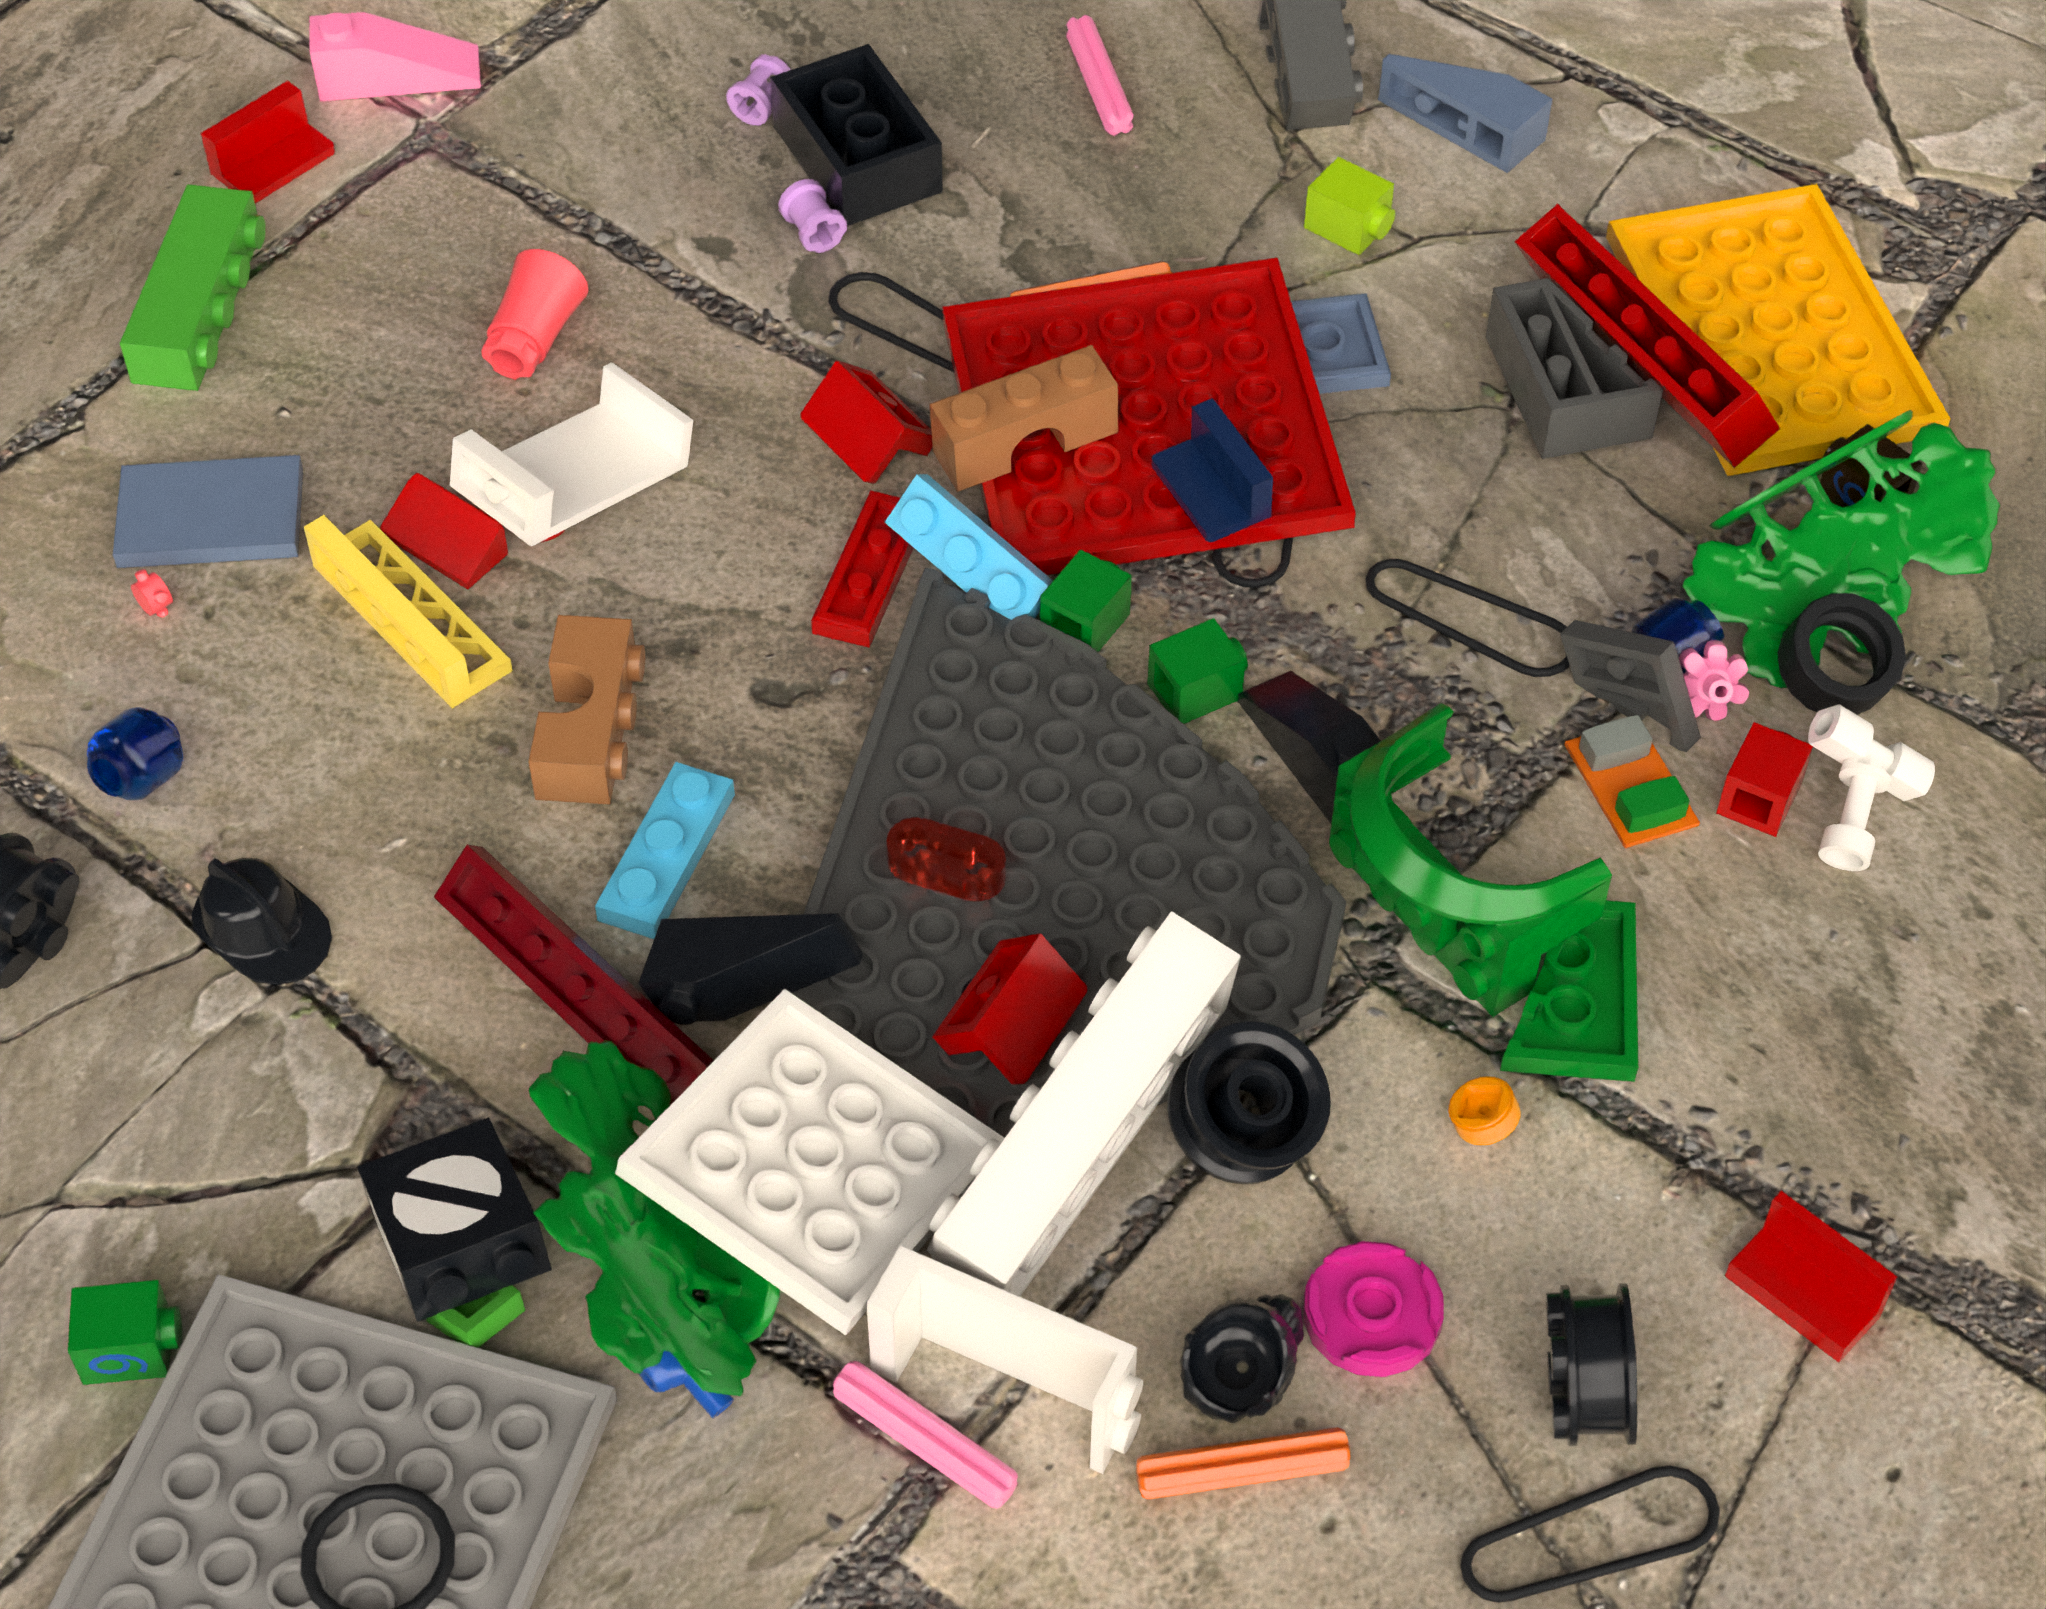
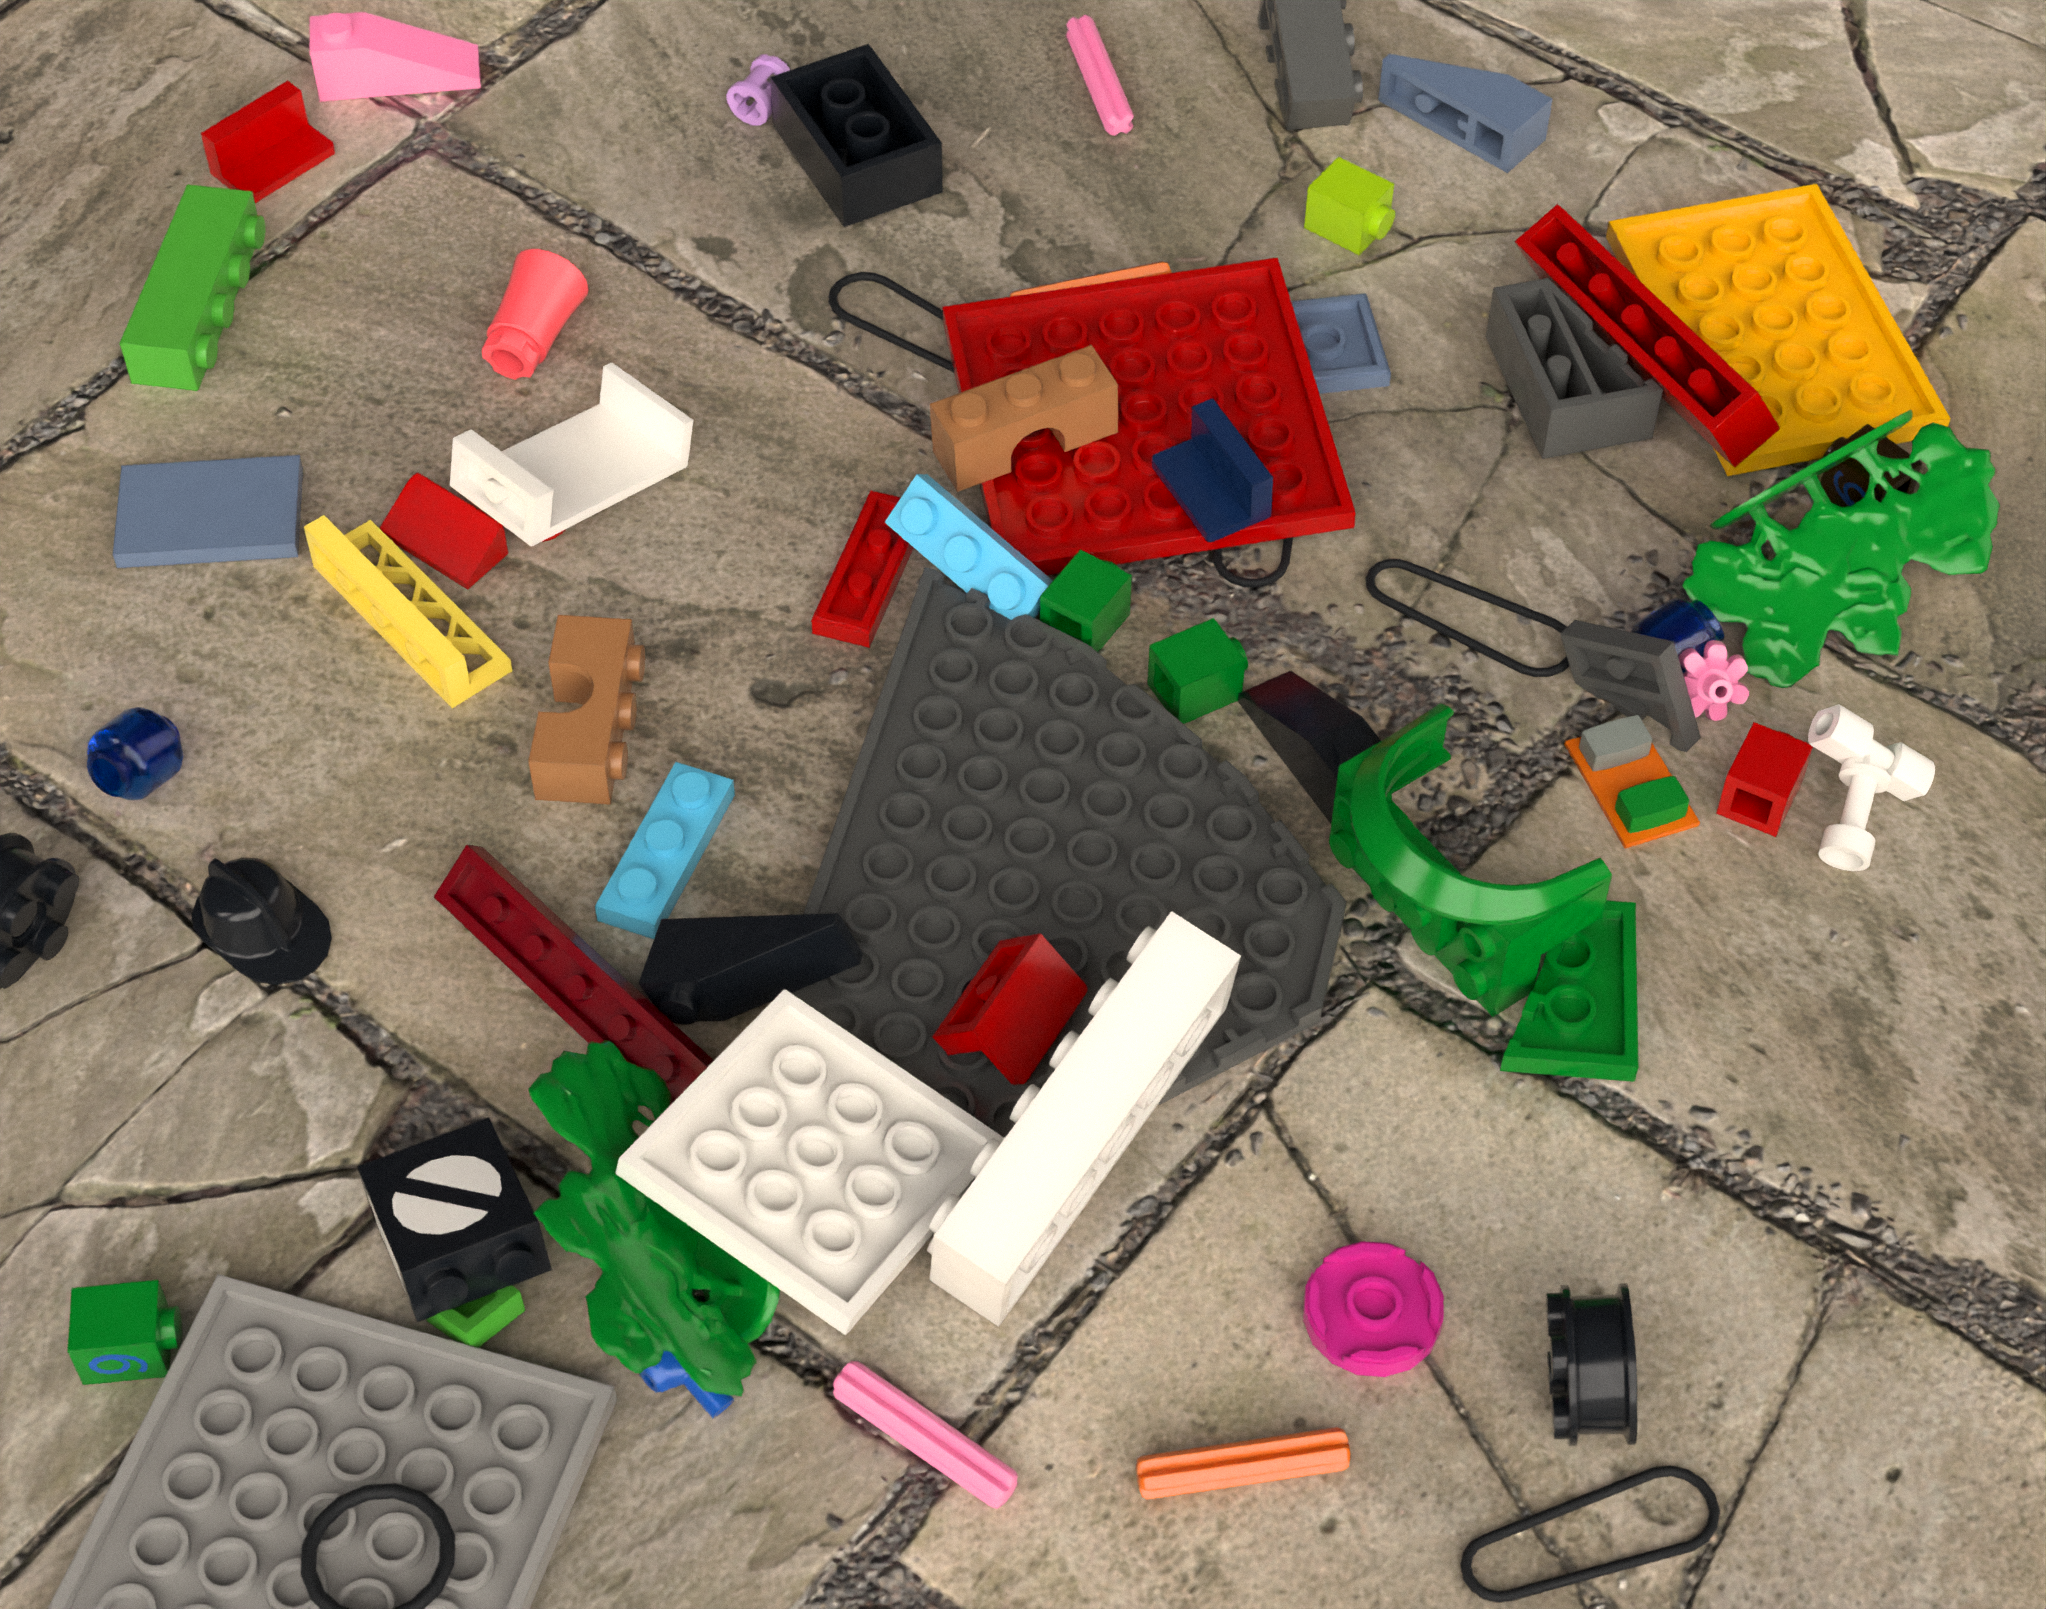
coral piece [131,569,173,617] -> none
lavender bush [778,179,847,253] -> none
red panel [800,360,933,484] -> none
white panel [866,1246,1144,1474] -> none
clear red beam [886,817,1006,902] -> none
black wheel [1167,1021,1331,1185] -> none
black piece [1179,1294,1304,1424] -> none
light orange tile [1448,1076,1521,1145] -> none
red panel [1725,1191,1898,1363] -> none
black tyre [1777,593,1906,715] -> none

